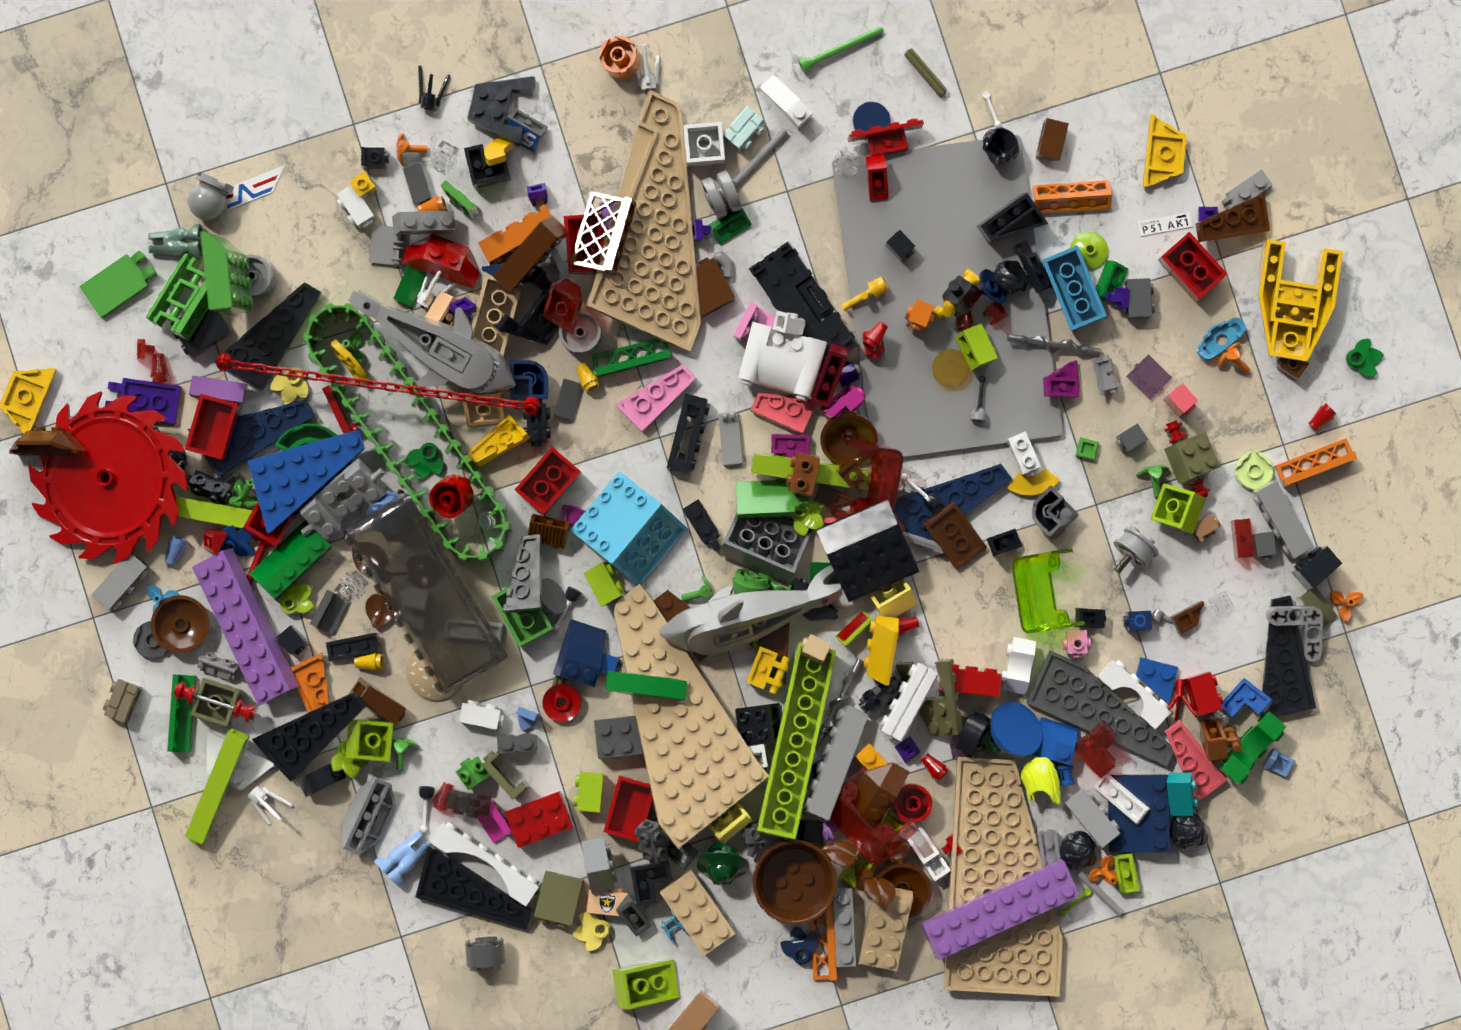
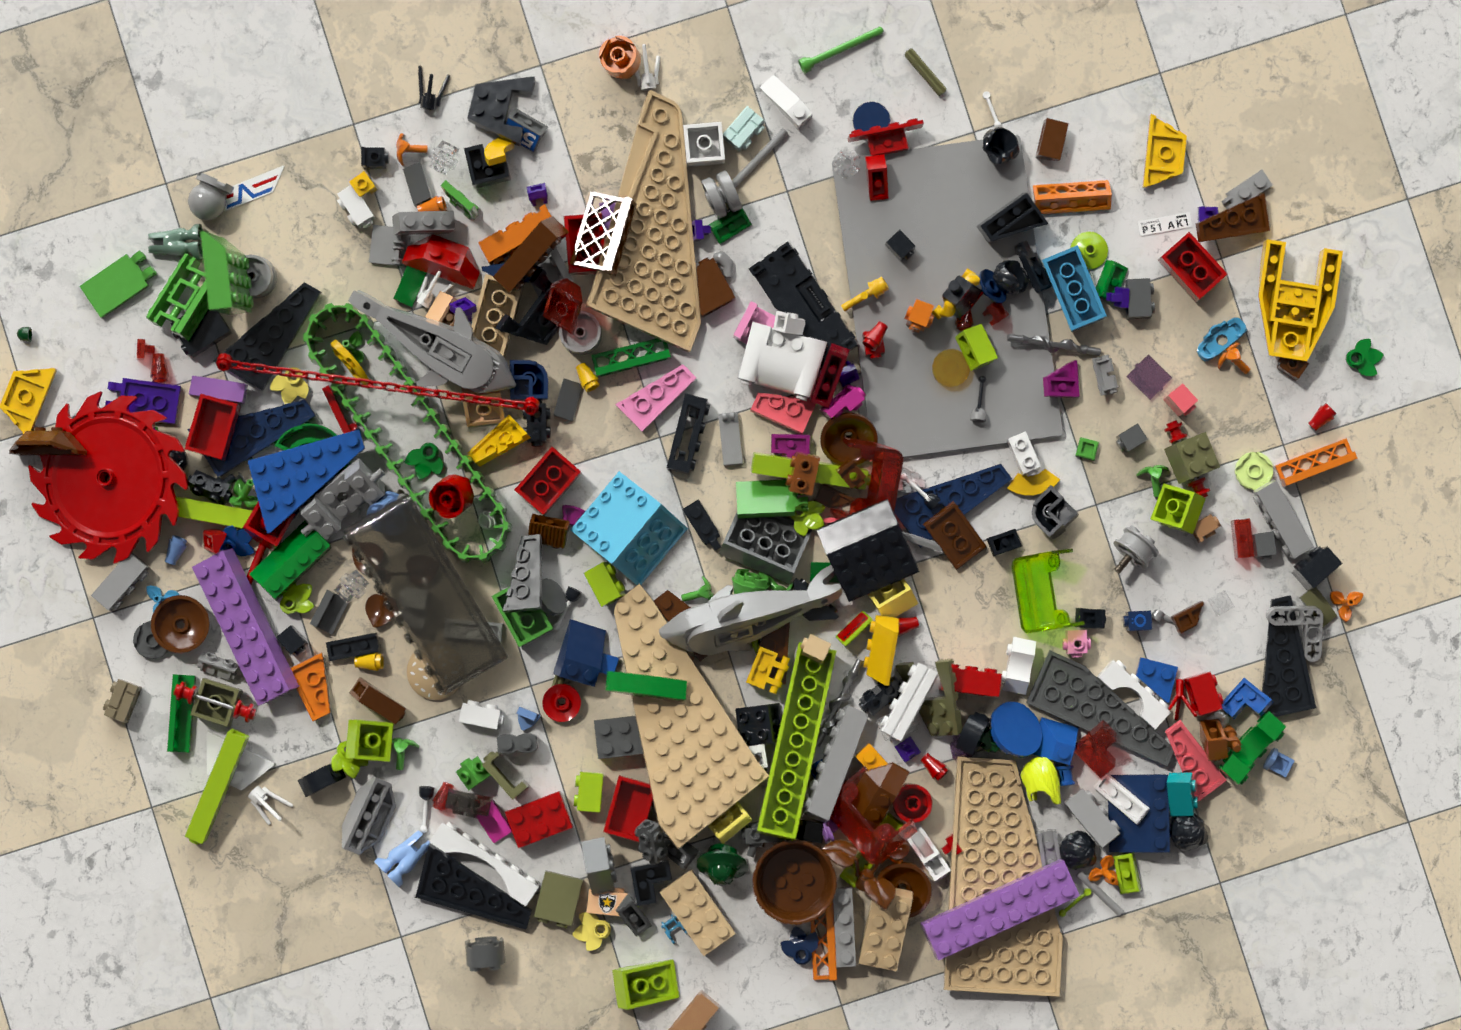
black wing [252,691,368,782] -> none
none -> dark green hinge [17,327,32,342]

